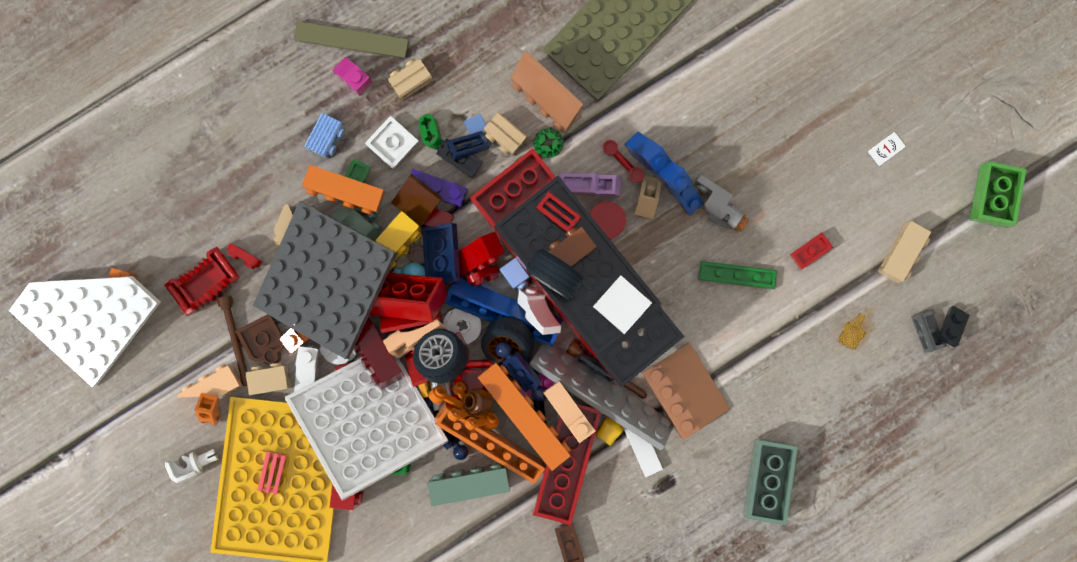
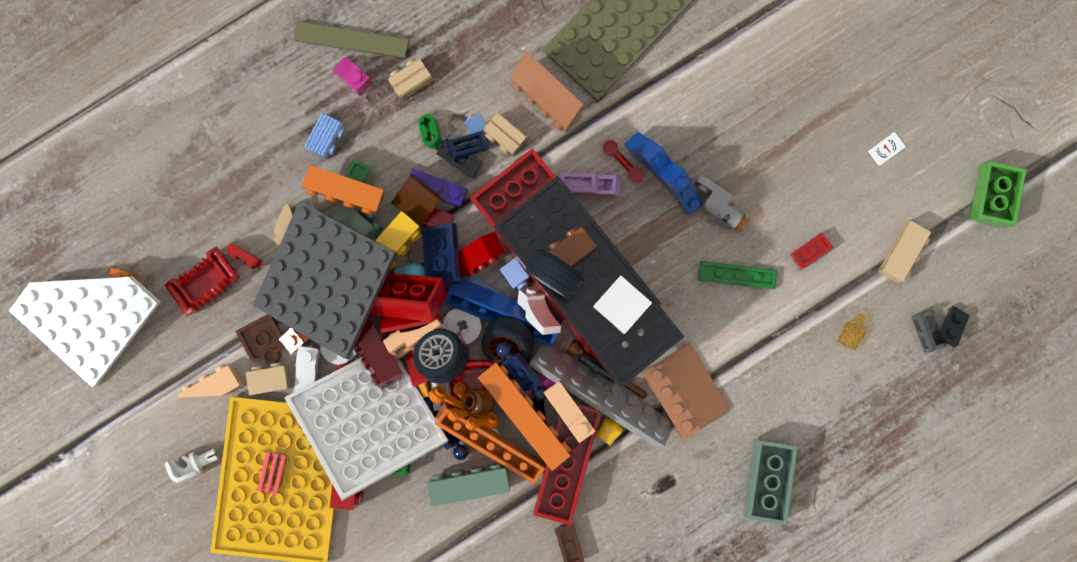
orange leg [194,393,220,426] -> none
reddish brown piece [216,296,247,387] -> none
white plate [365,116,419,170] -> none
red plate [466,265,500,287] -> none
green gear [533,128,564,158] -> none
red tile [536,191,582,232] -> none
red tile [590,201,626,239] -> none
white tile [623,427,663,477] -> none
tan slope [634,175,662,219] -> none

